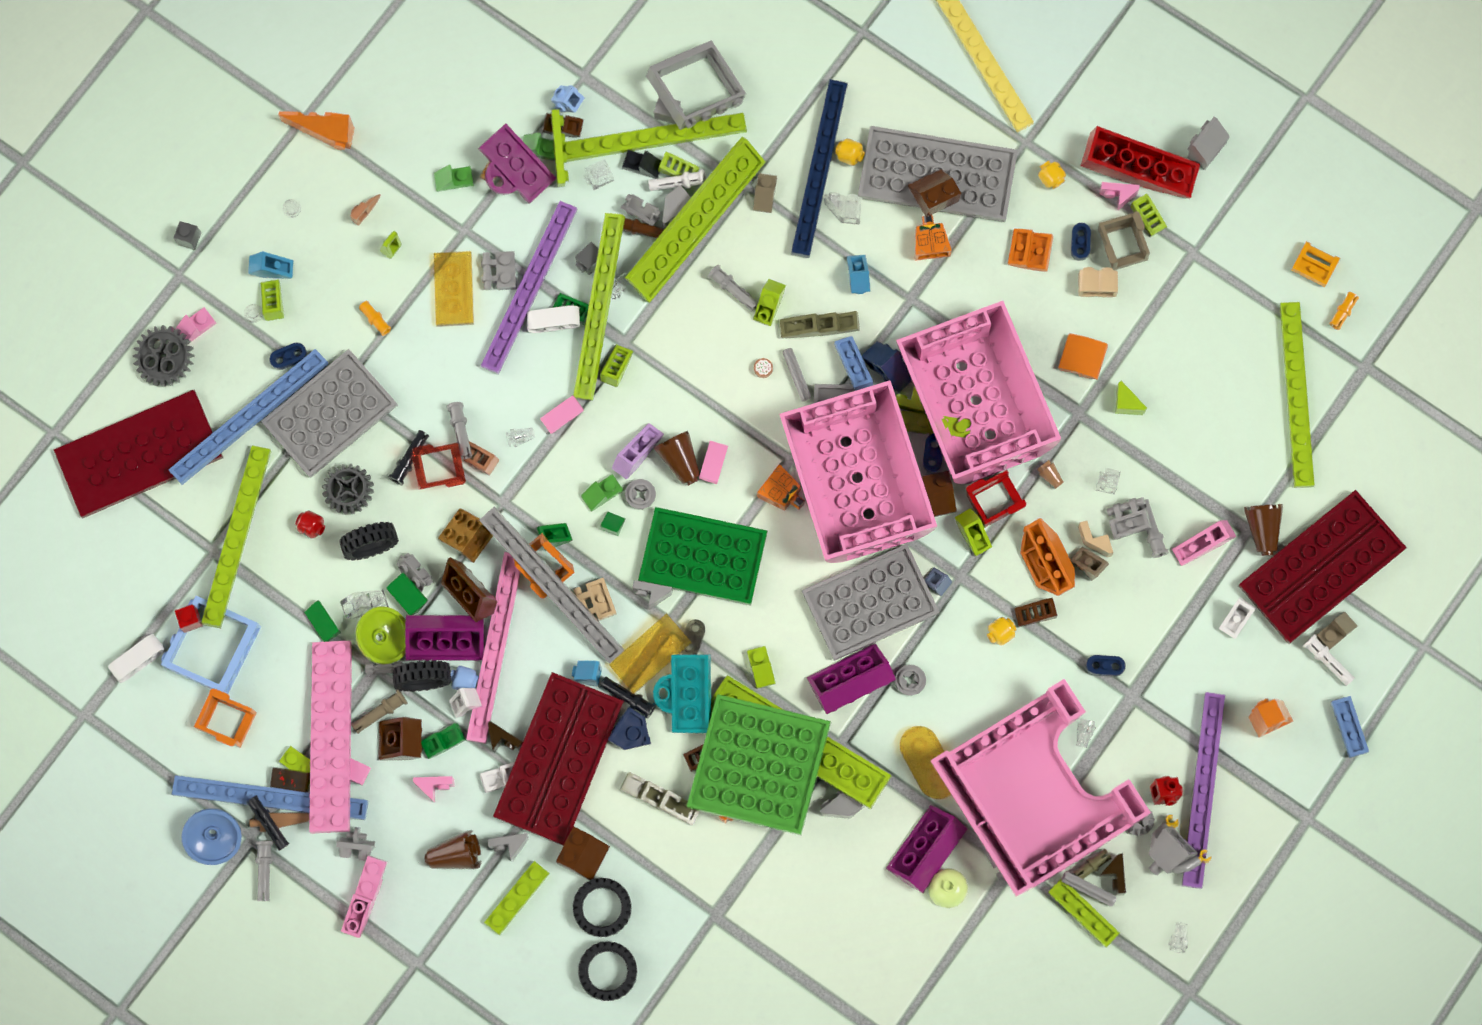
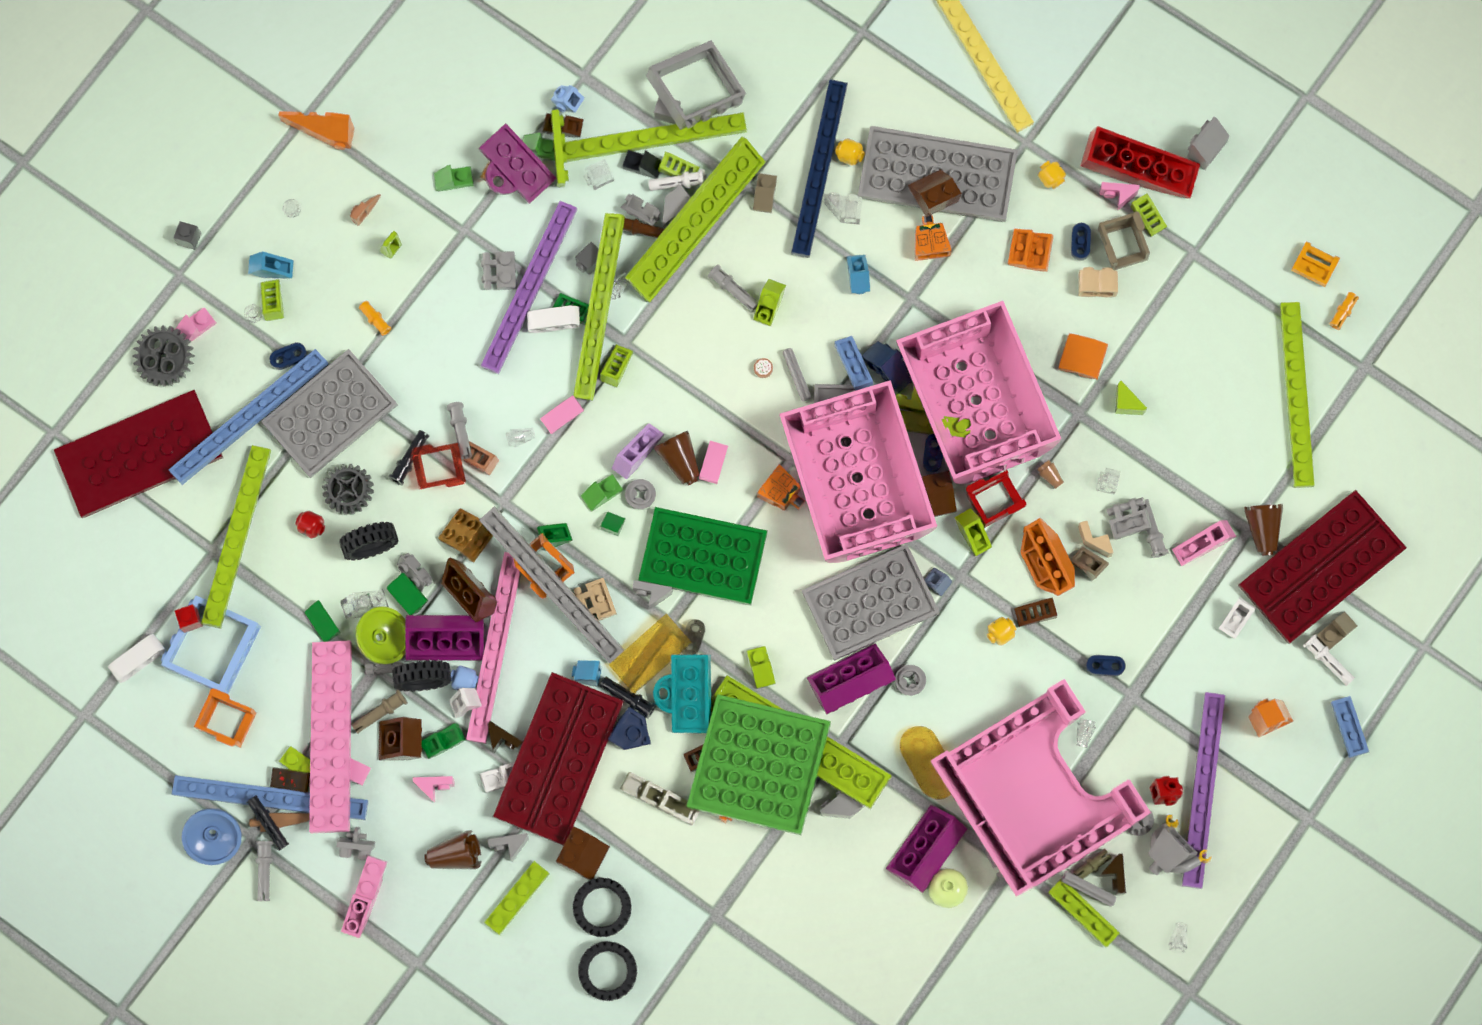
clear yellow tile [434,251,474,327] -> none
olive slope [780,311,860,339] -> none

